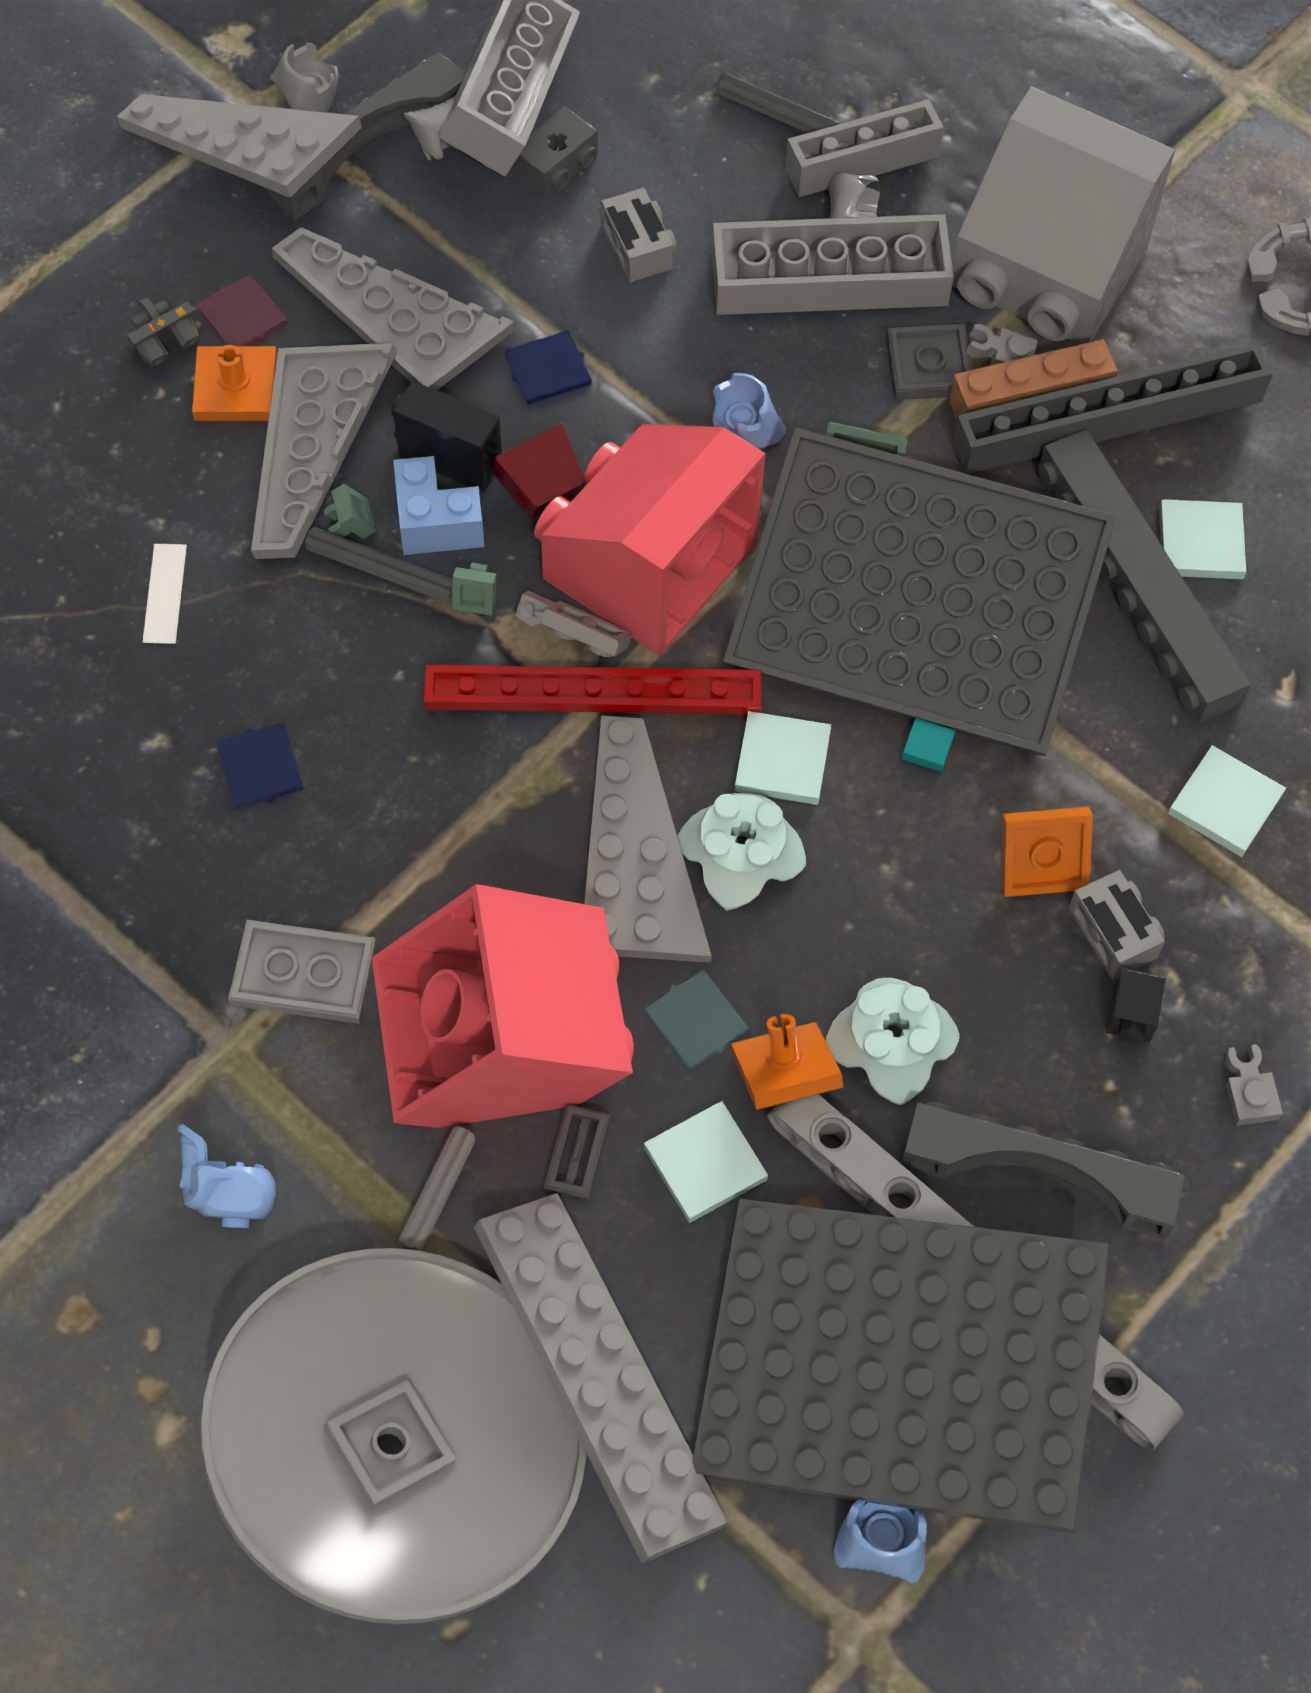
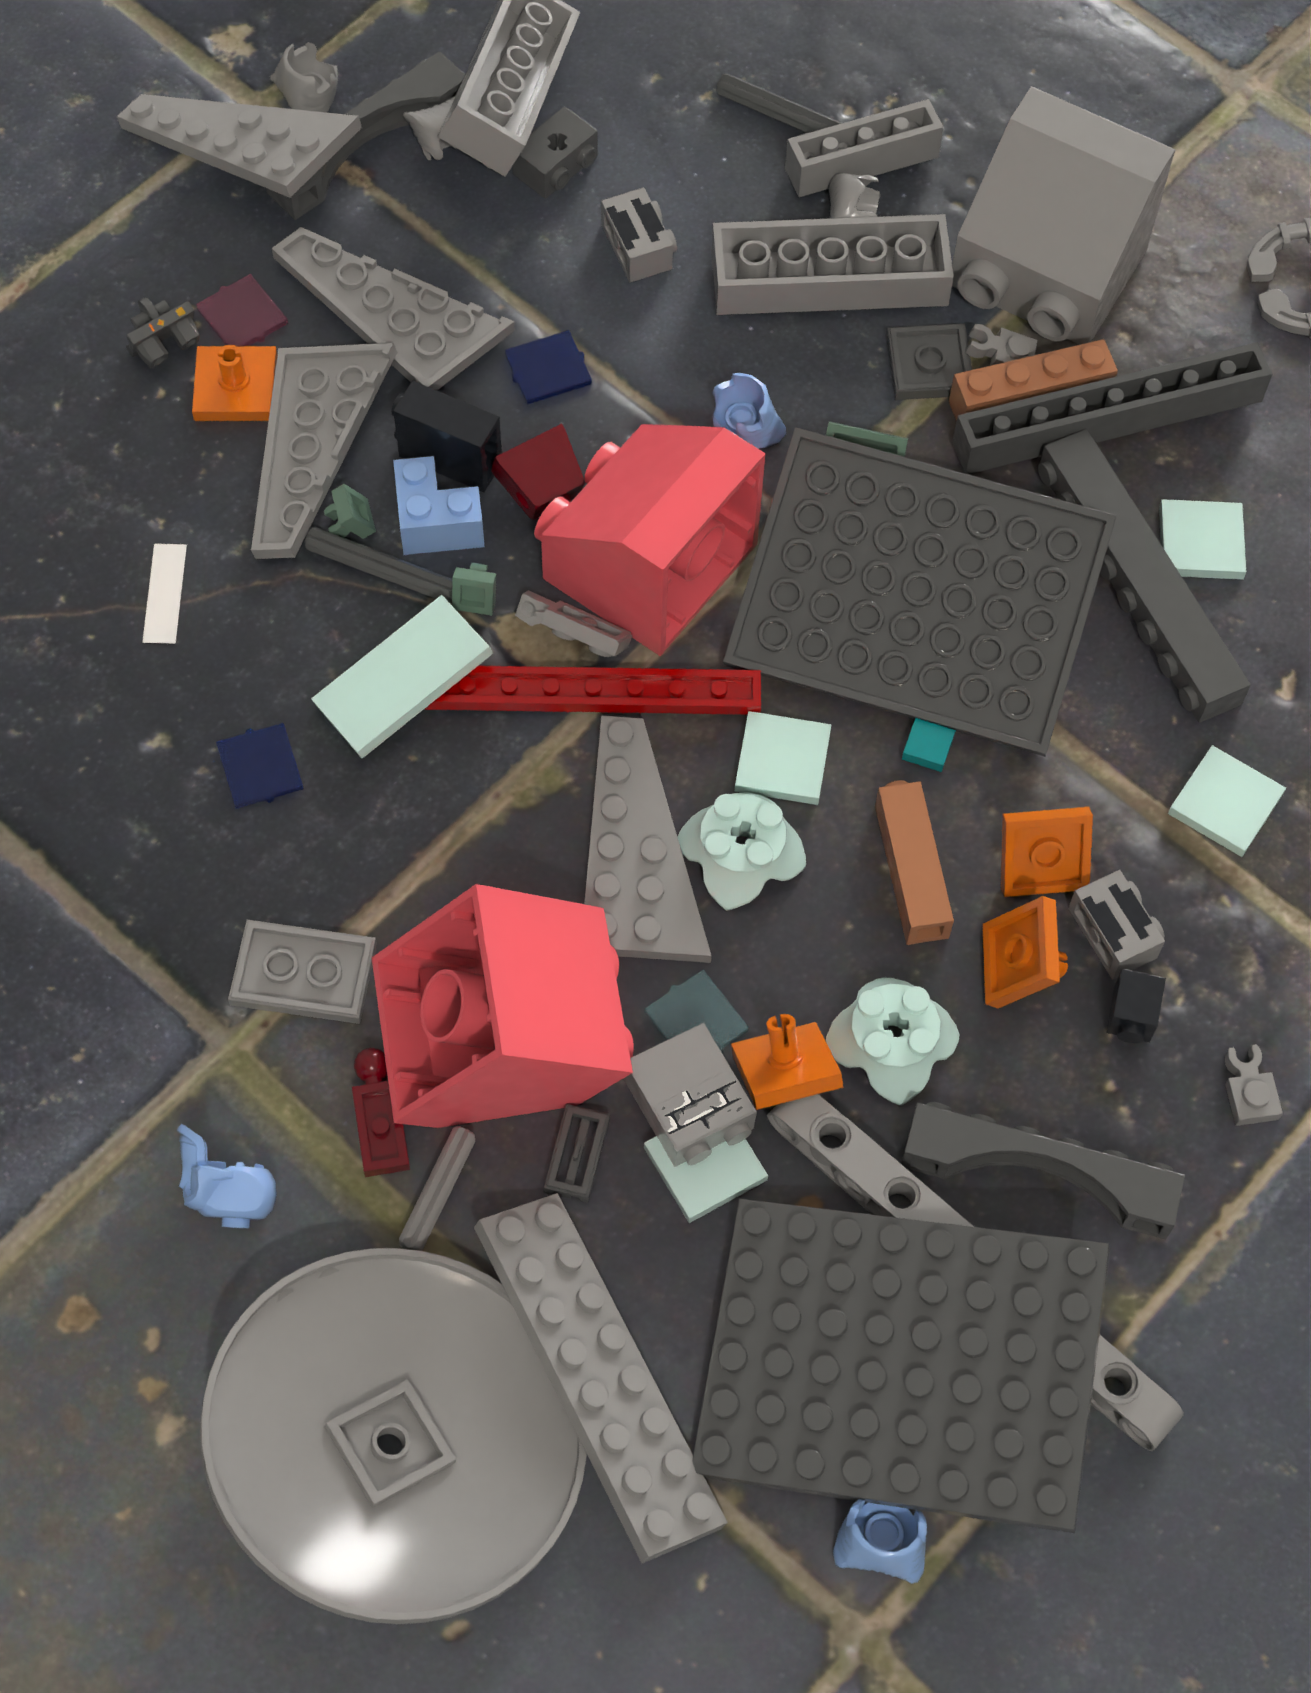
none -> light aqua tile [311,595,493,758]
none -> dark red plate [352,1048,410,1177]
none -> light grey brick [623,1023,757,1167]
none -> nougat brick [875,780,954,945]
none -> orange tile [983,896,1068,1009]

